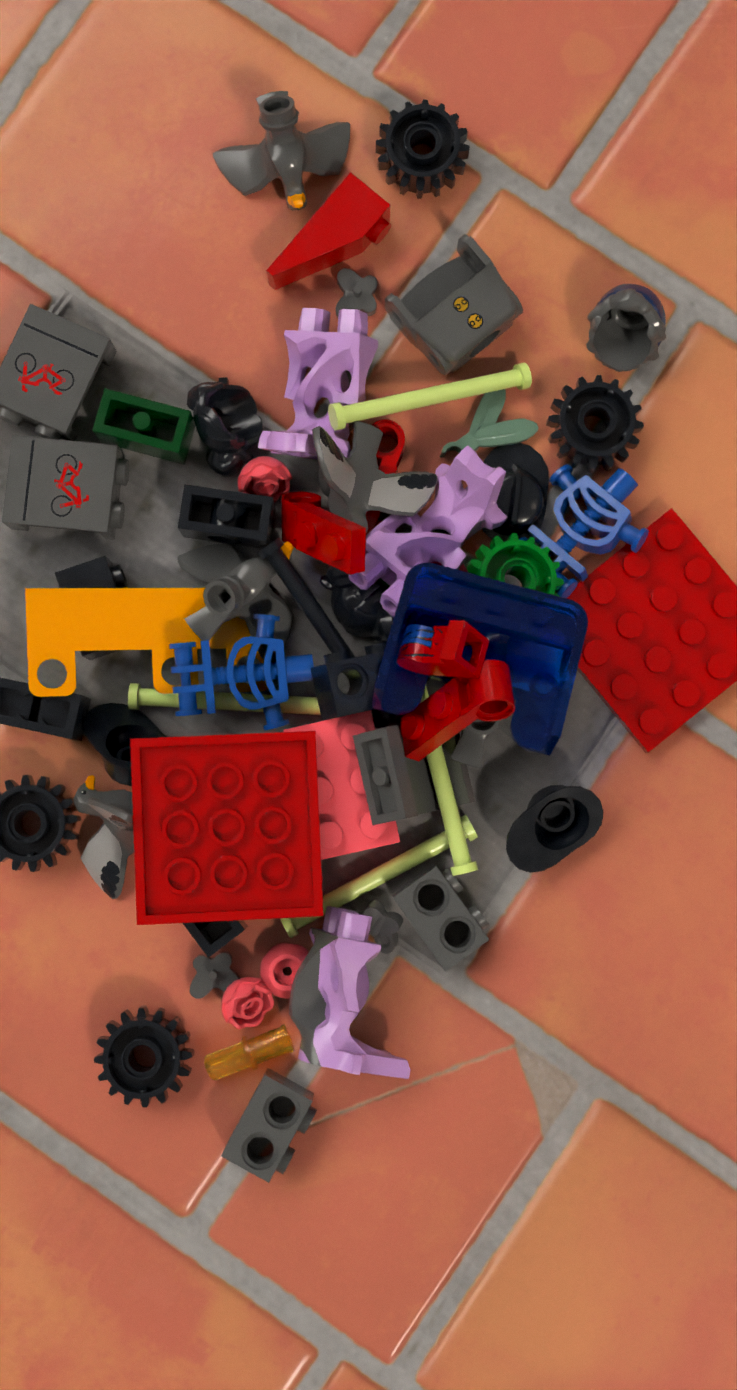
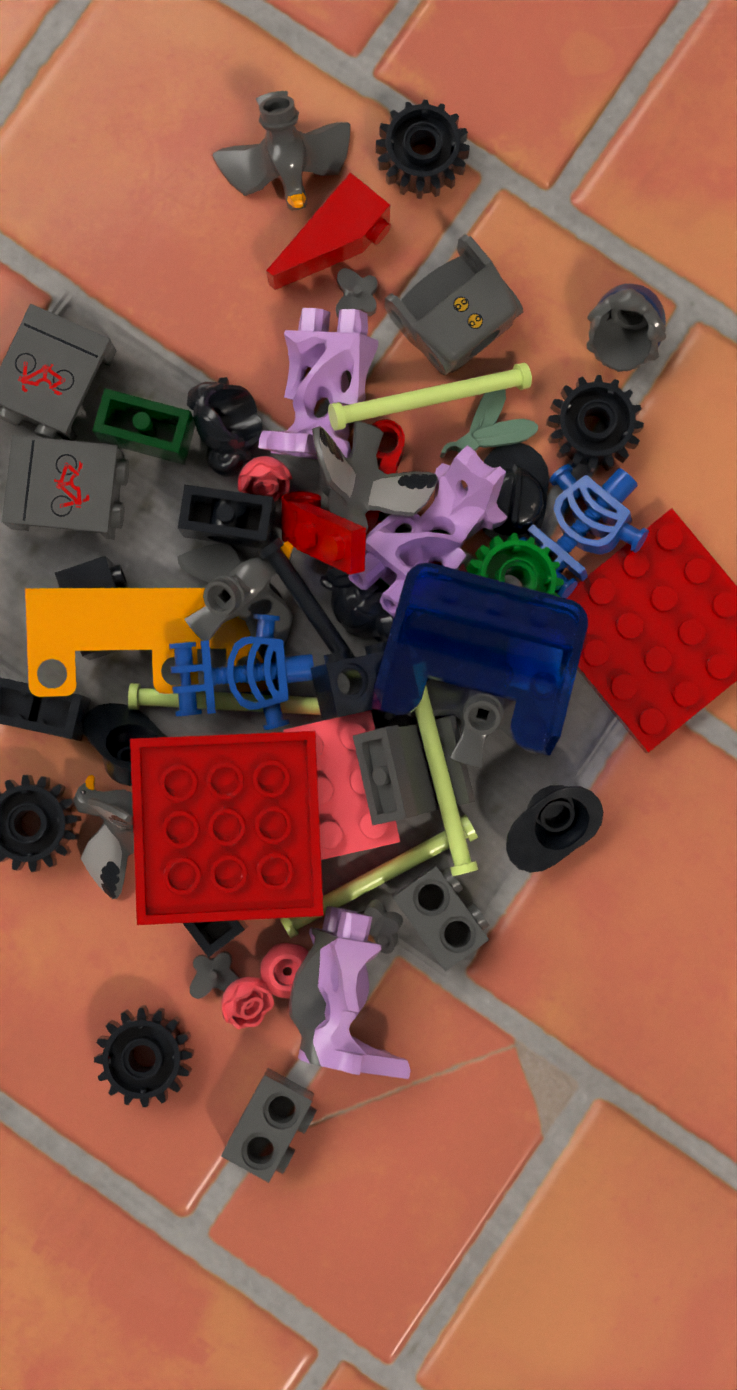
clear yellow axle [204,1024,294,1080] -> none
red leg [397,620,490,679] -> none
red plate [401,659,515,761] -> none

